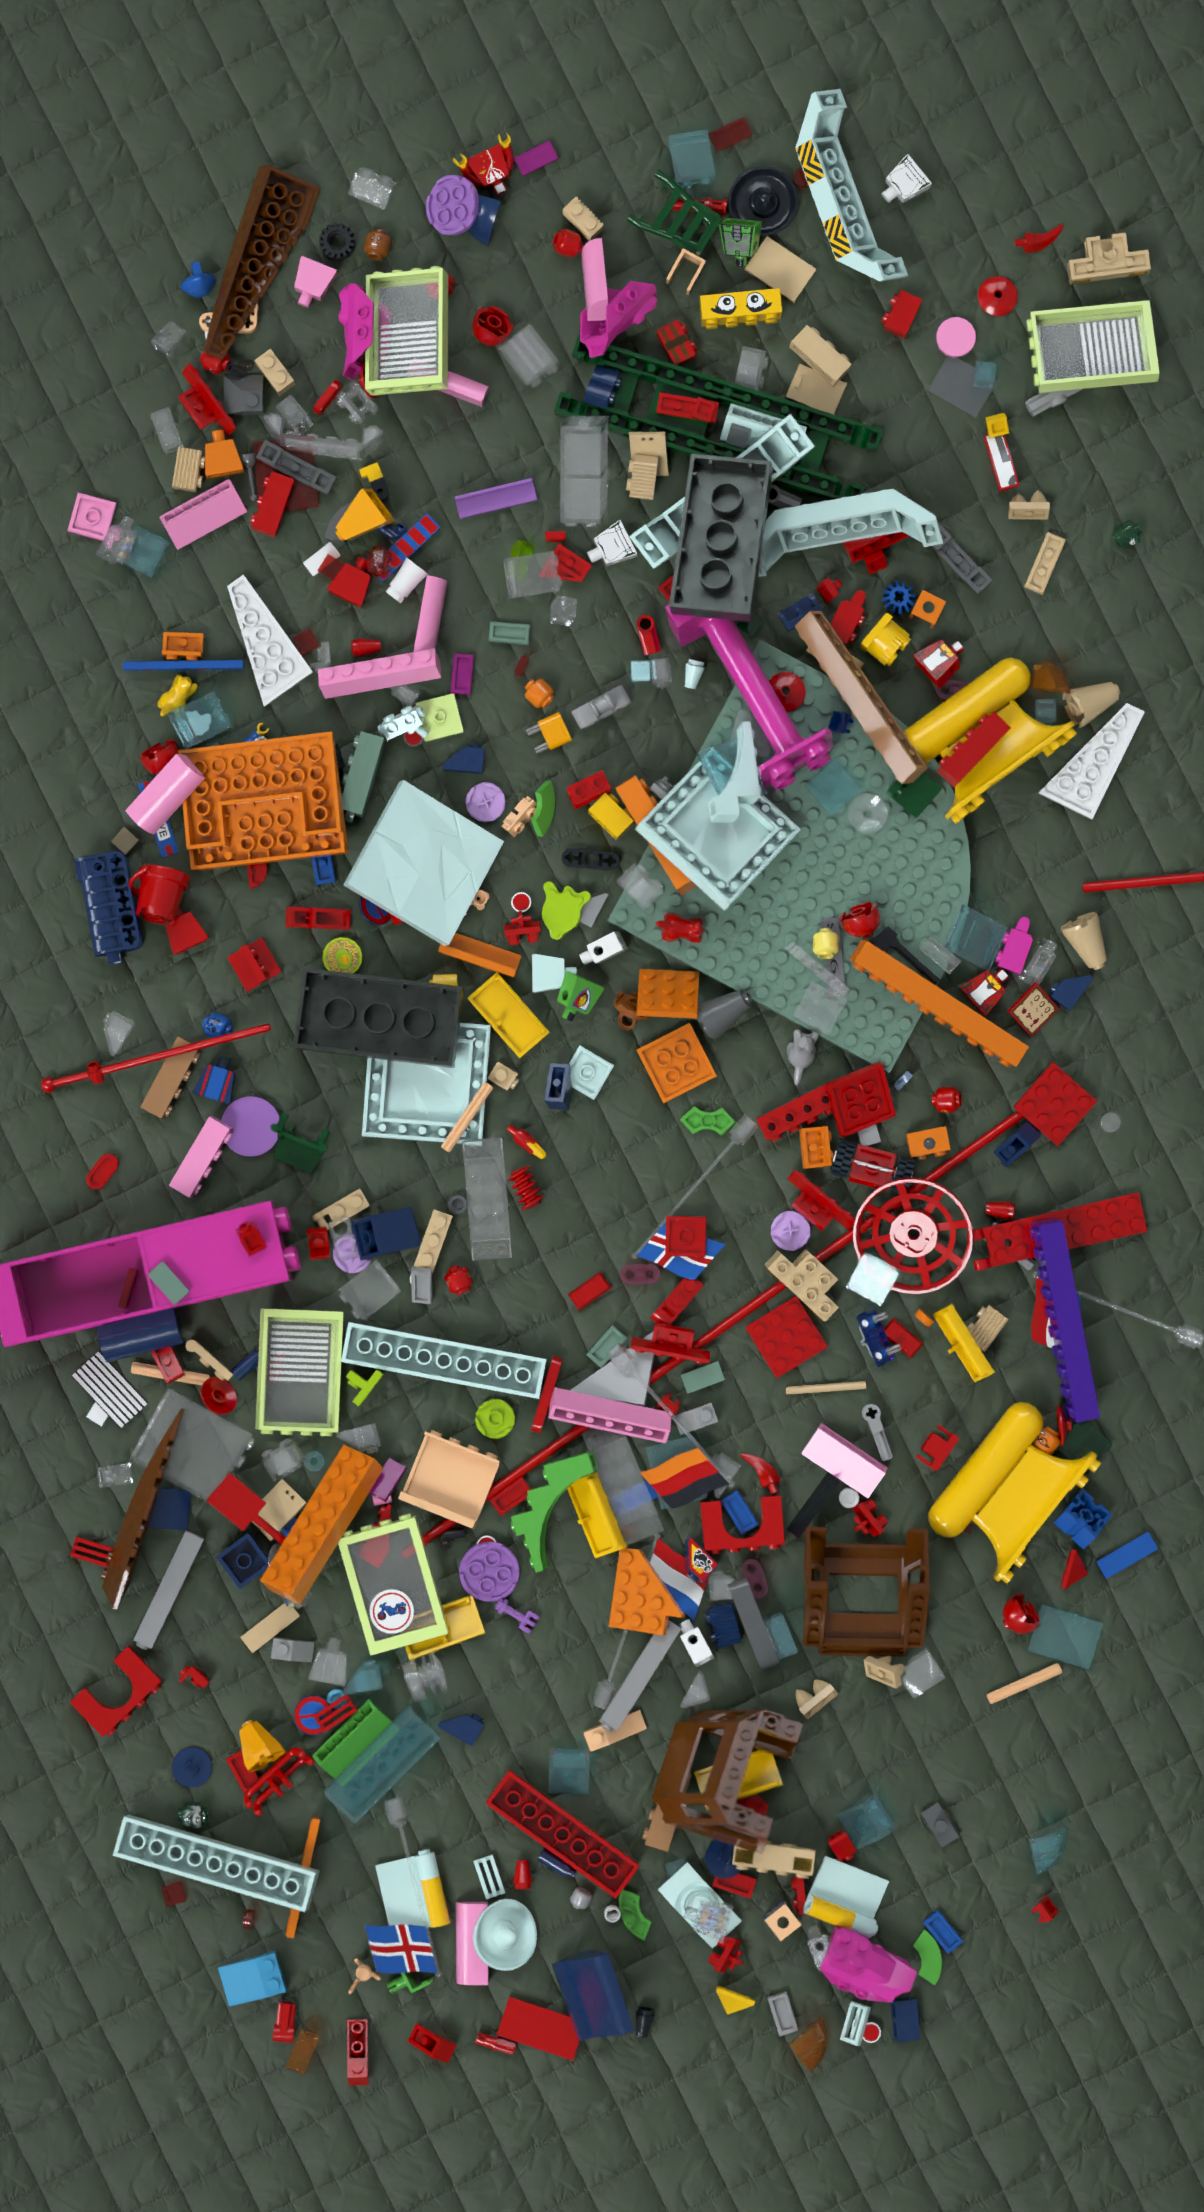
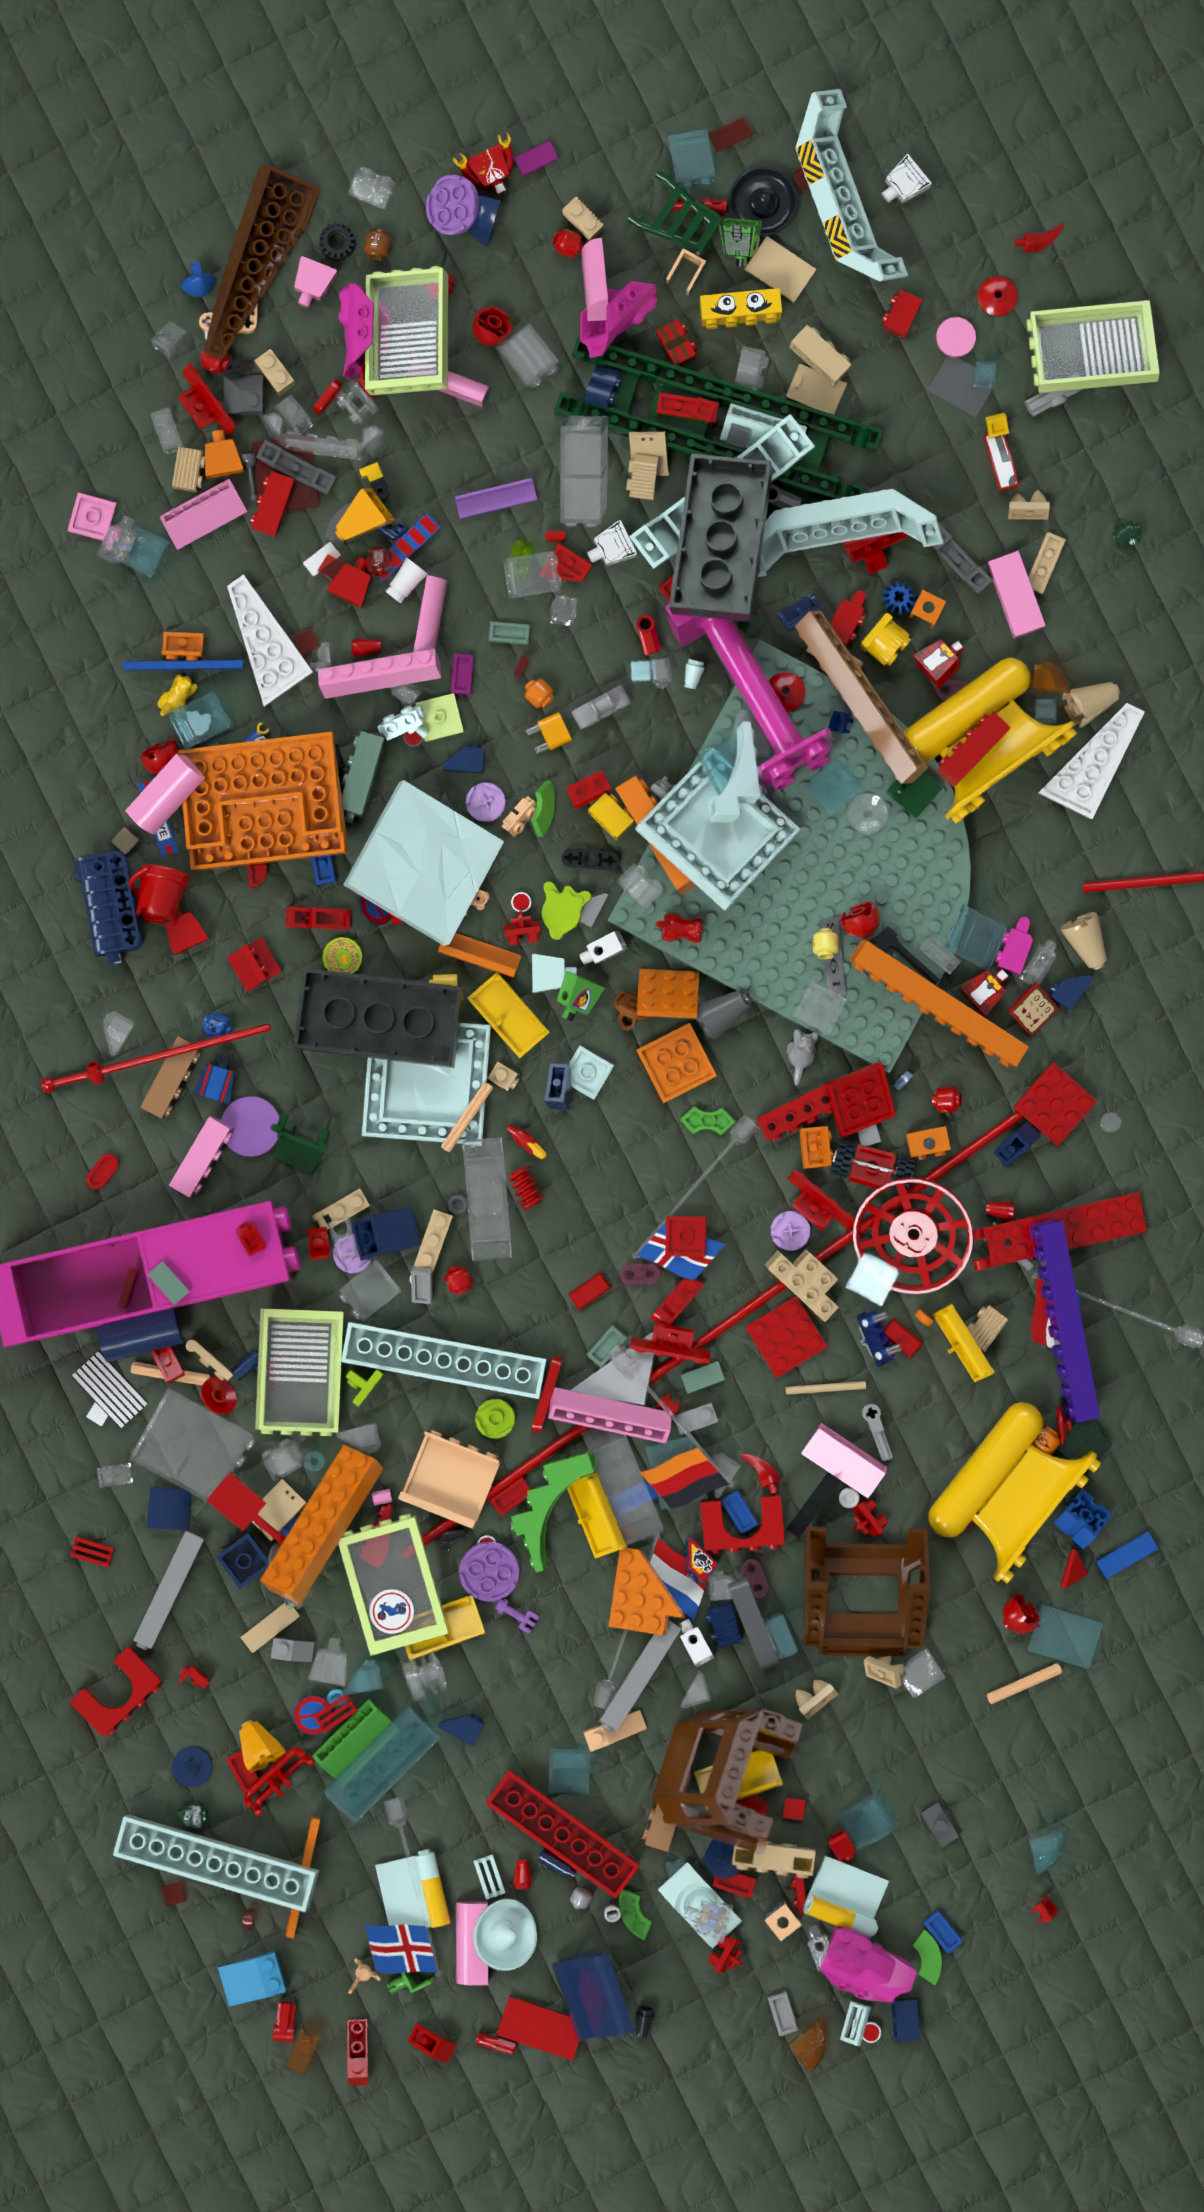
reddish brown wedge [101,1408,185,1609] -> none
magenta tile [369,1458,407,1502] -> none
yellow slope [716,1985,755,2015] -> none
clear beam [785,941,851,998] -> none
red tile [816,577,843,604] -> none
red panel [915,1424,960,1472] -> none
tan piece [1067,233,1151,285] -> none
none -> red tile [782,1797,806,1821]
none -> bright pink brick [987,551,1046,639]

